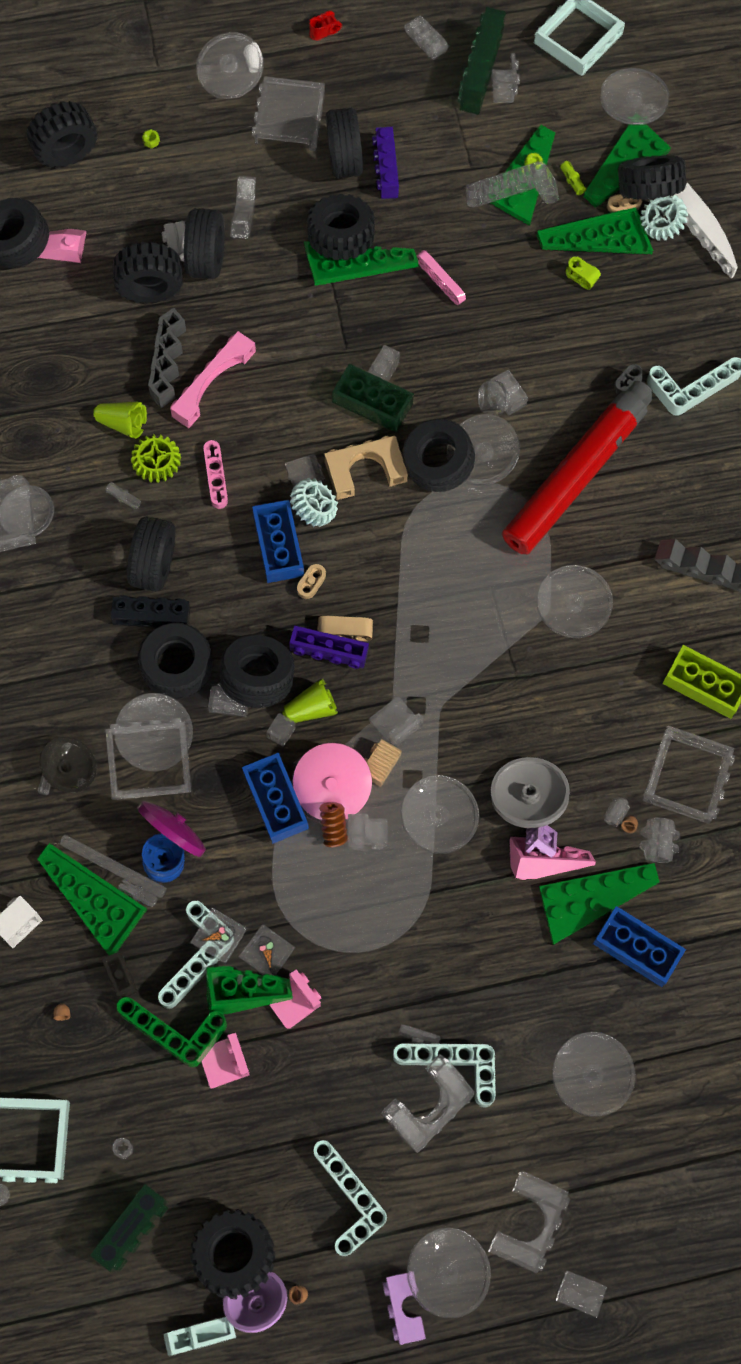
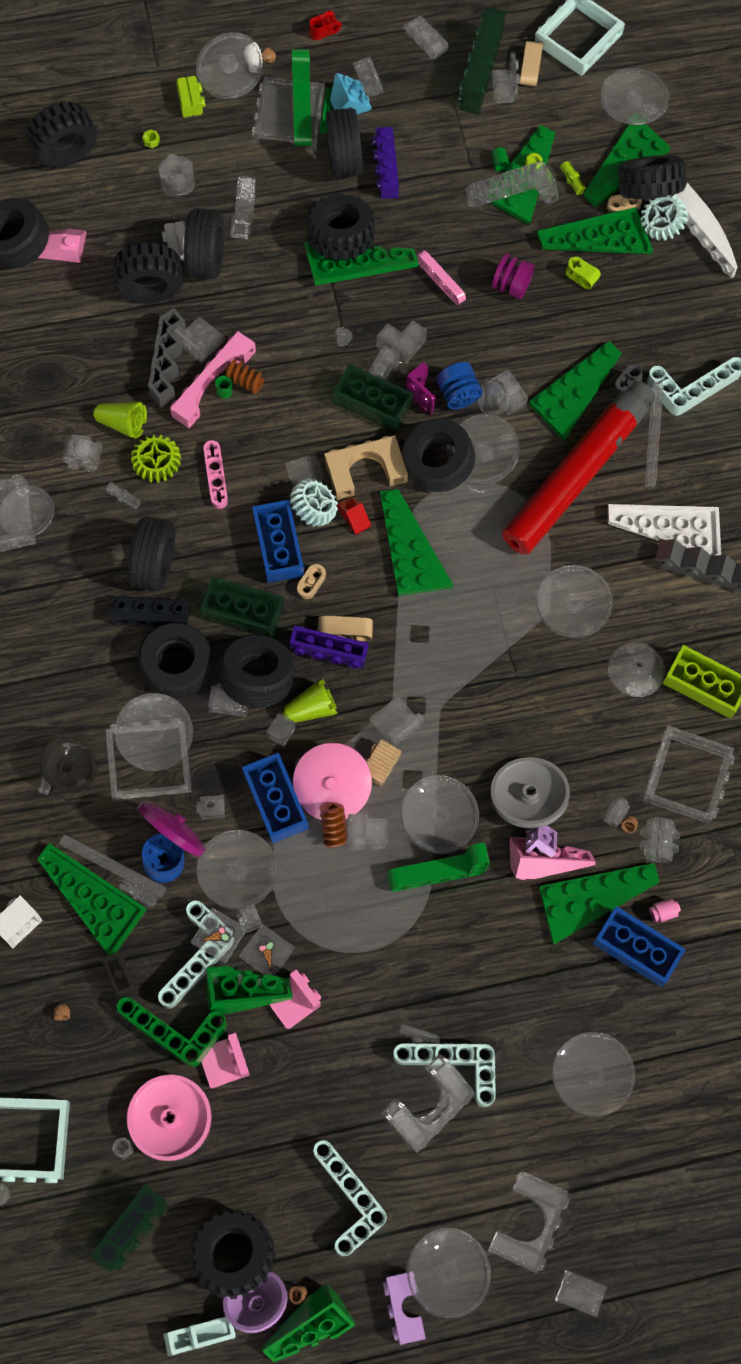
none -> clear brick [62,435,103,472]
none -> bright pink dish [127,1075,212,1161]
none -> clear brick [159,154,195,197]
none -> clear bracket [174,317,225,363]
none -> lime brick [176,76,205,117]
none -> clear brick [196,795,225,820]
none -> clear dish [197,830,277,910]
none -> clear green brick [200,576,285,639]
none -> green beam [215,376,233,399]
none -> dark orange piece [224,358,264,394]
none -> clear brick [236,903,262,934]
none -> medium nougat hinge [261,47,276,63]
none -> green wedge [261,1284,356,1362]
none -> green beam [292,49,312,146]
none -> green axle [319,88,332,134]
none -> medium azure slope [330,73,372,114]
none -> clear piece [335,328,353,346]
none -> red slope [336,496,371,535]
none -> clear hinge [353,56,384,97]
none -> clear brick [376,320,427,366]
none -> green wing [380,489,454,596]
none -> green beam [387,843,490,892]
none -> magenta bracket [406,362,435,416]
none -> blue wheel [436,362,483,410]
none -> green beam [491,147,510,171]
none -> magenta wheel [492,253,535,299]
none -> tan beam [520,41,543,87]
none -> green wing [529,341,622,442]
none -> white wing [607,504,721,556]
none -> clear dish [608,642,665,697]
none -> clear axle [645,382,663,488]
none -> bright pink brick [649,898,680,923]

